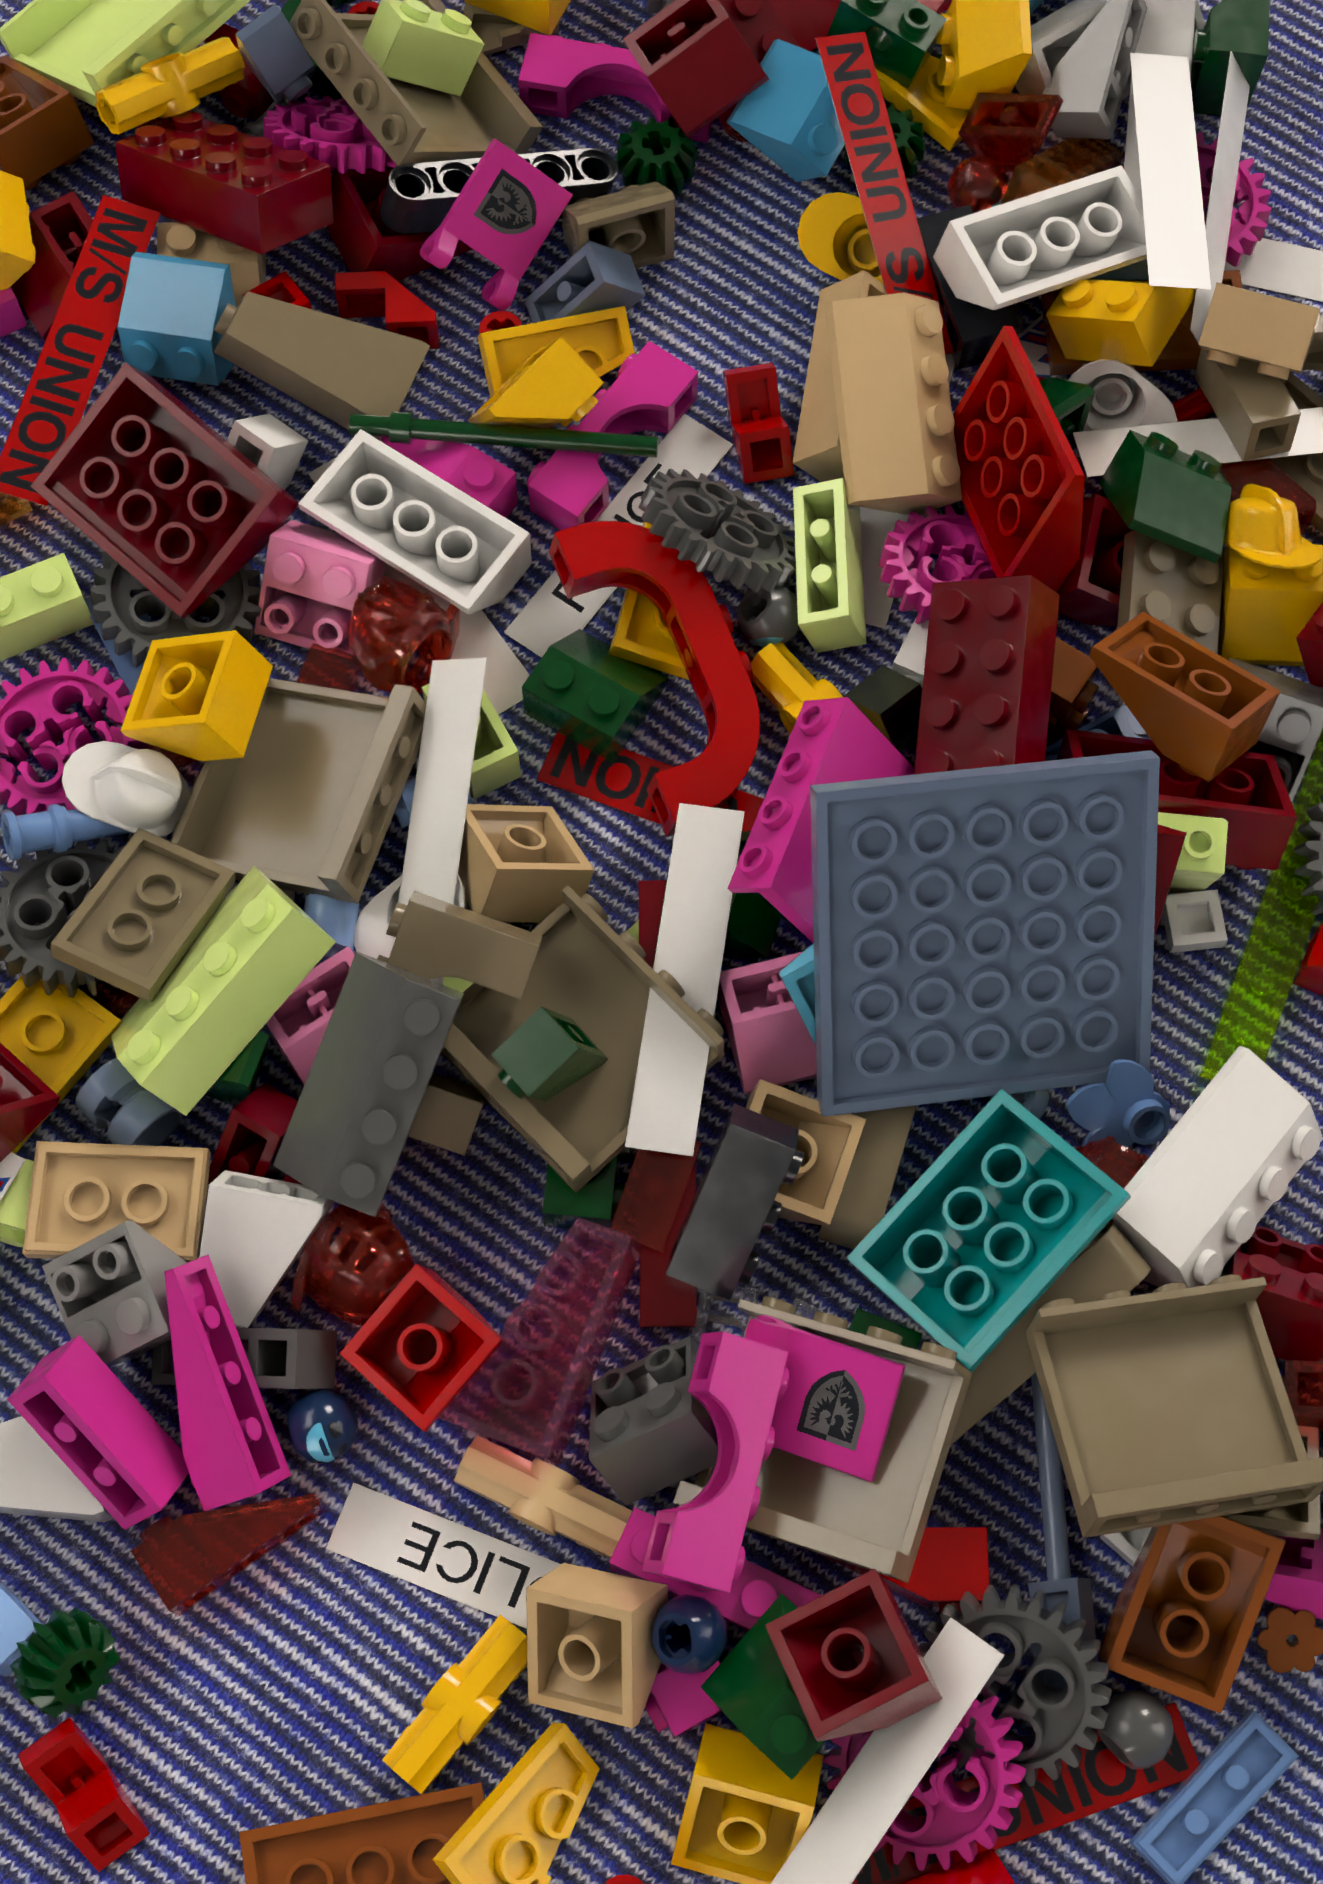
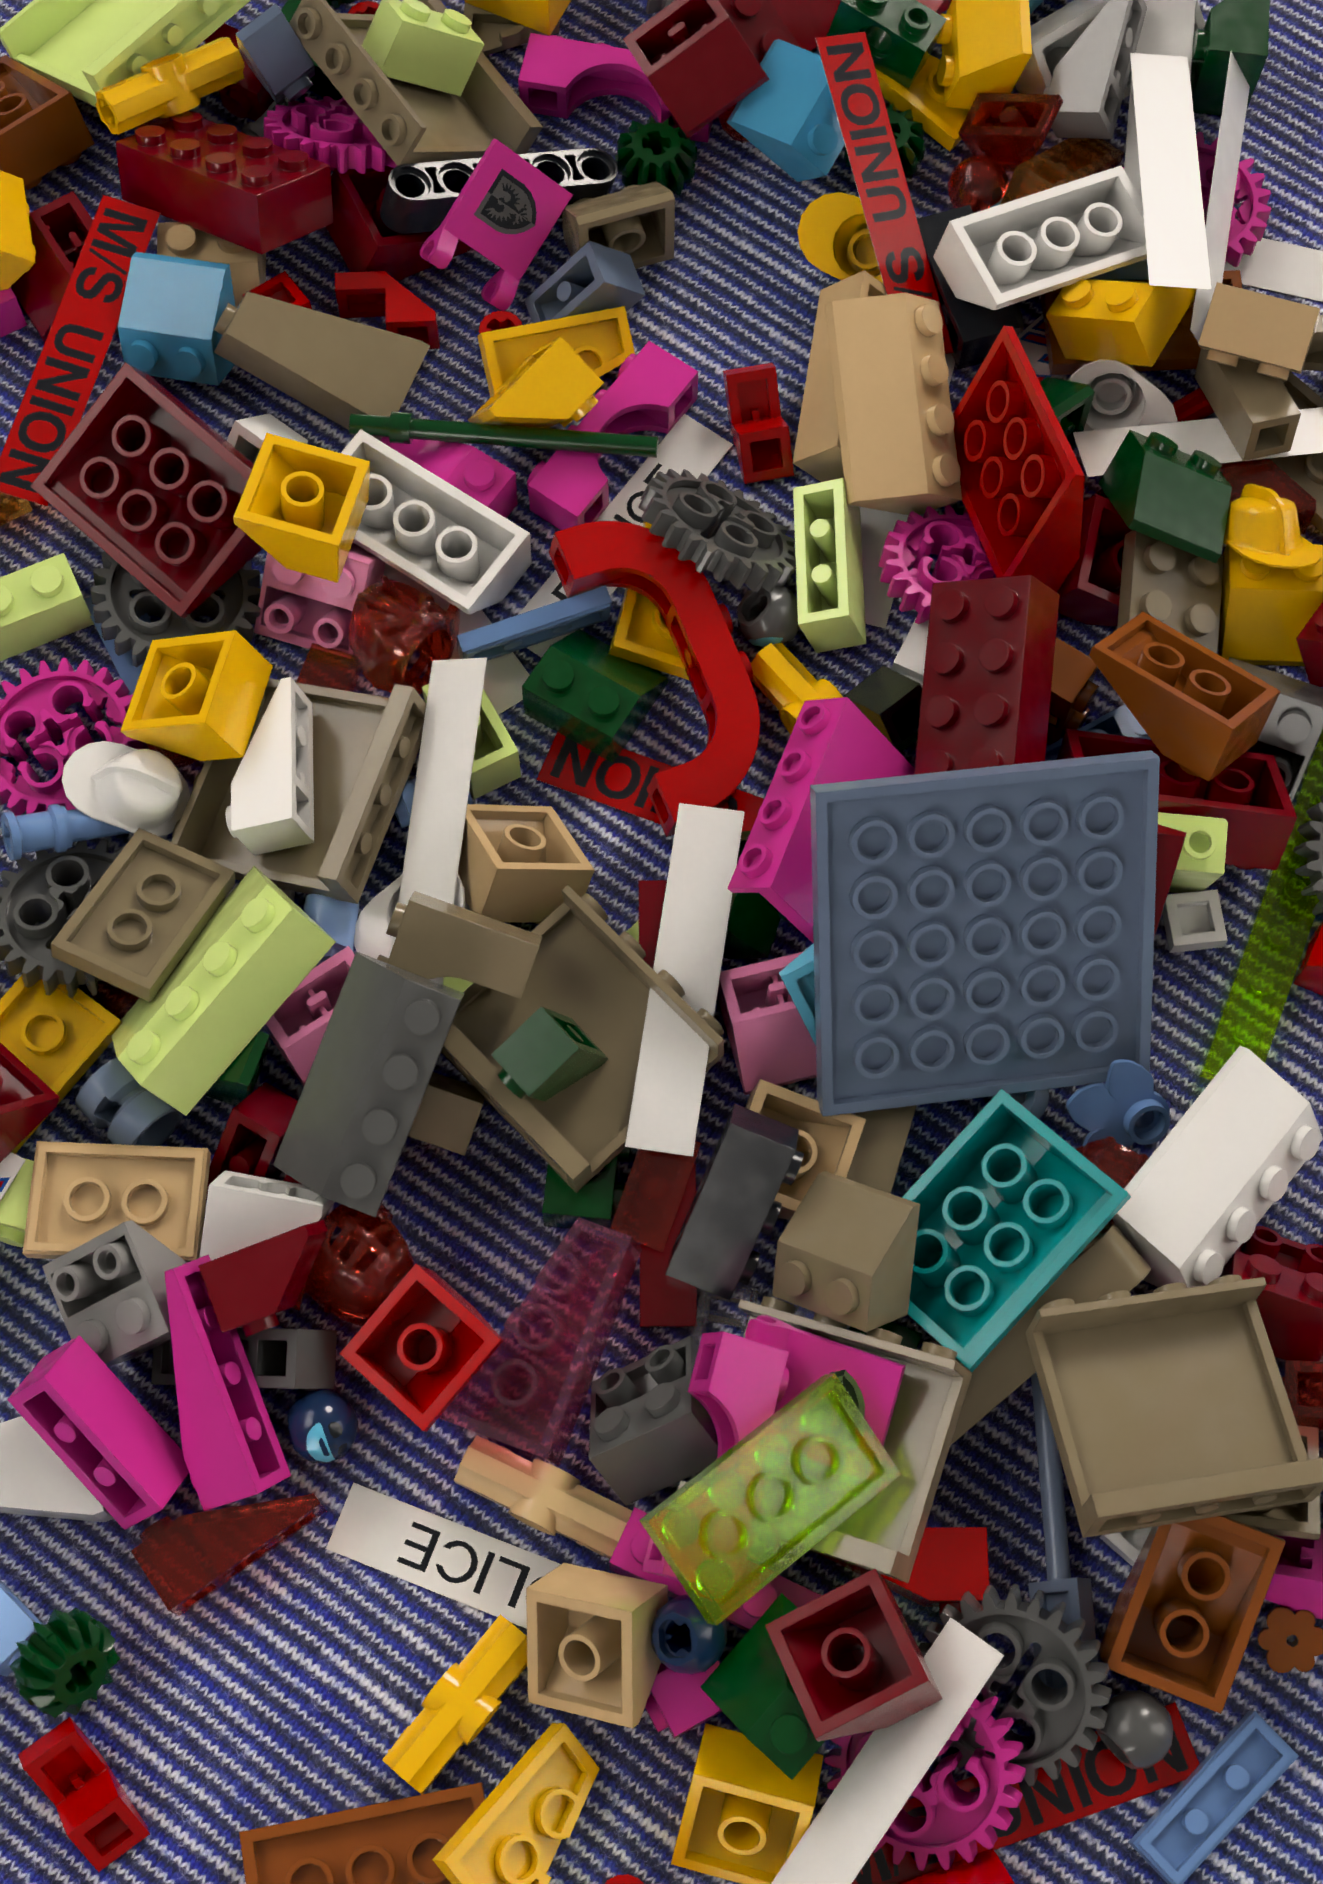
none -> dark red slope [198,1220,328,1337]
none -> white slope [225,677,314,855]
none -> yellow slope [233,433,370,583]
none -> medium blue tile [457,585,612,661]
none -> clear neon green plate [639,1373,901,1626]
none -> dark tan slope [772,1171,920,1332]

